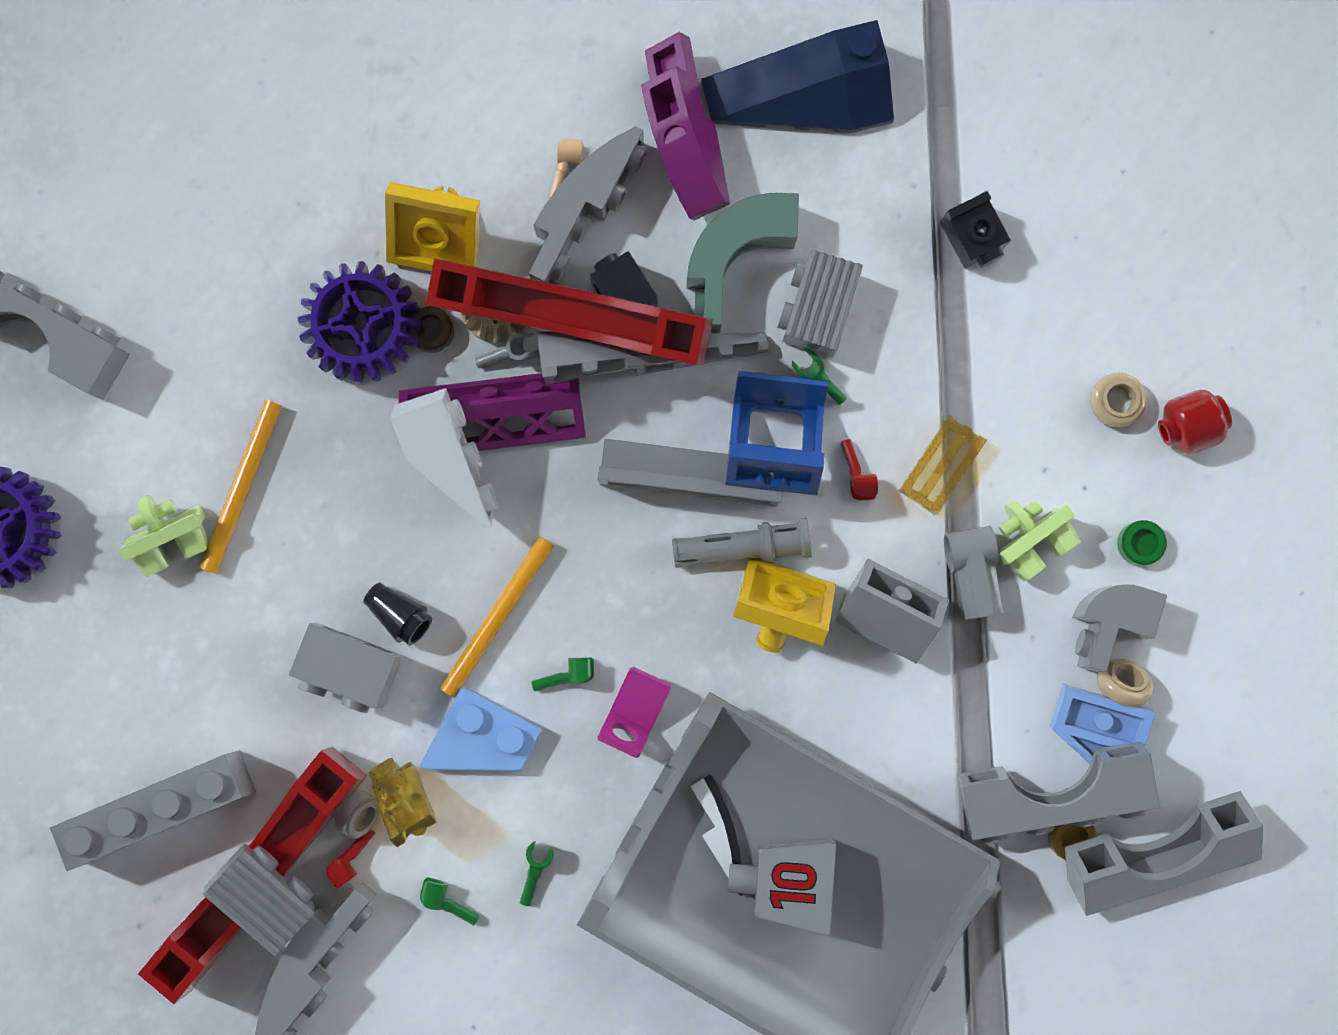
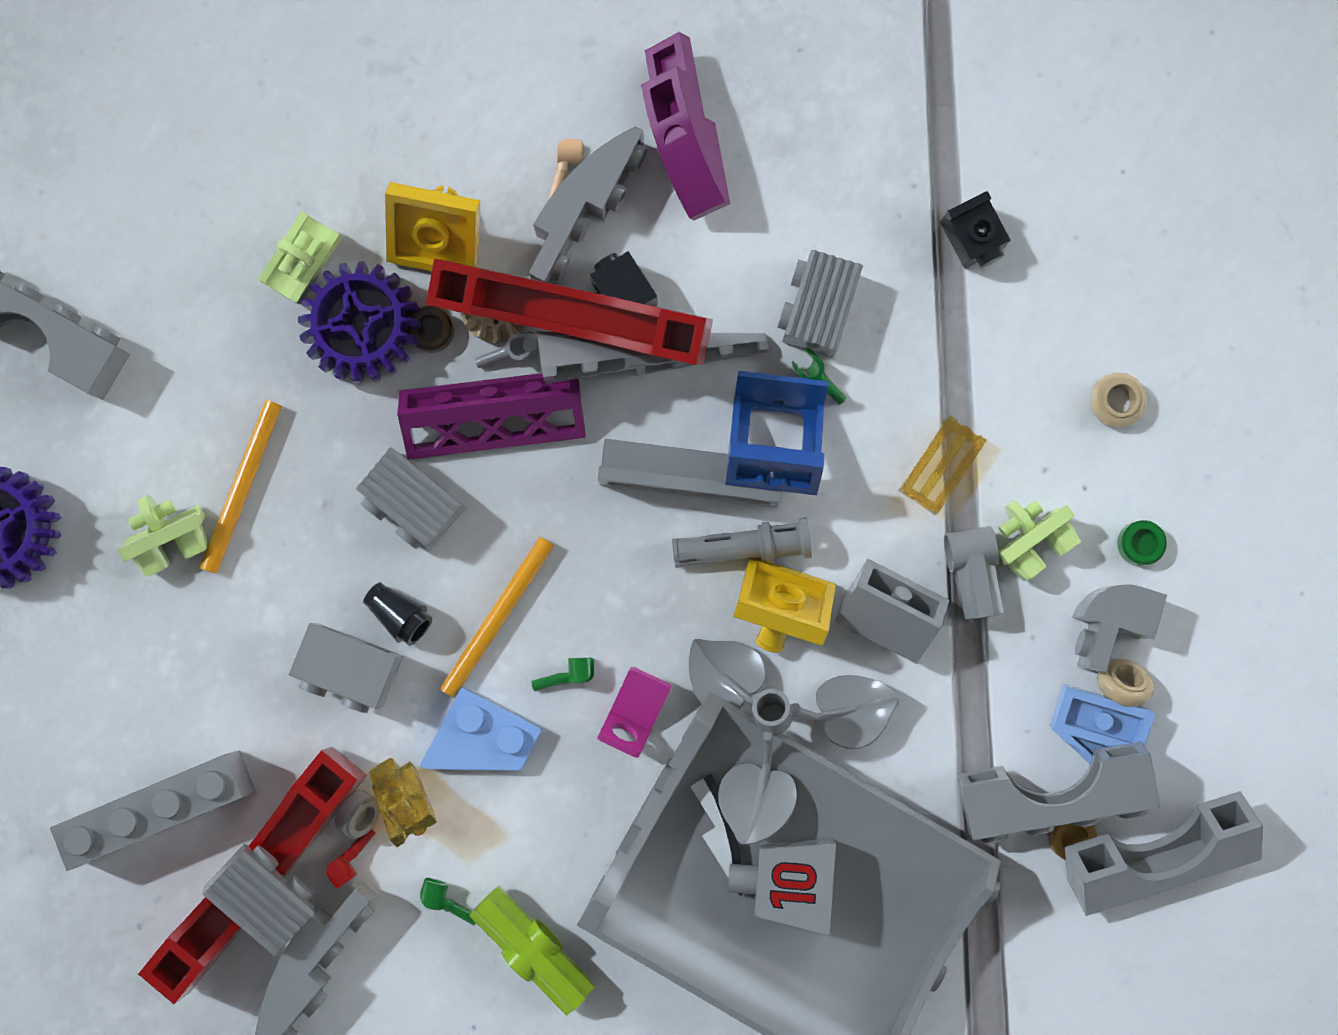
white slope [389,388,498,528] -> none
green hand [519,841,554,906] -> none
sand green arch [686,193,799,333] -> none
dark blue wedge [701,20,894,133] -> none
red hand [840,439,878,501] -> none
red head [1158,389,1232,455] -> none
none -> yellowish green hips [258,211,342,305]
none -> light grey brick [356,447,466,549]
none -> lime piece [469,885,595,1016]
none -> light grey plant [689,639,899,845]

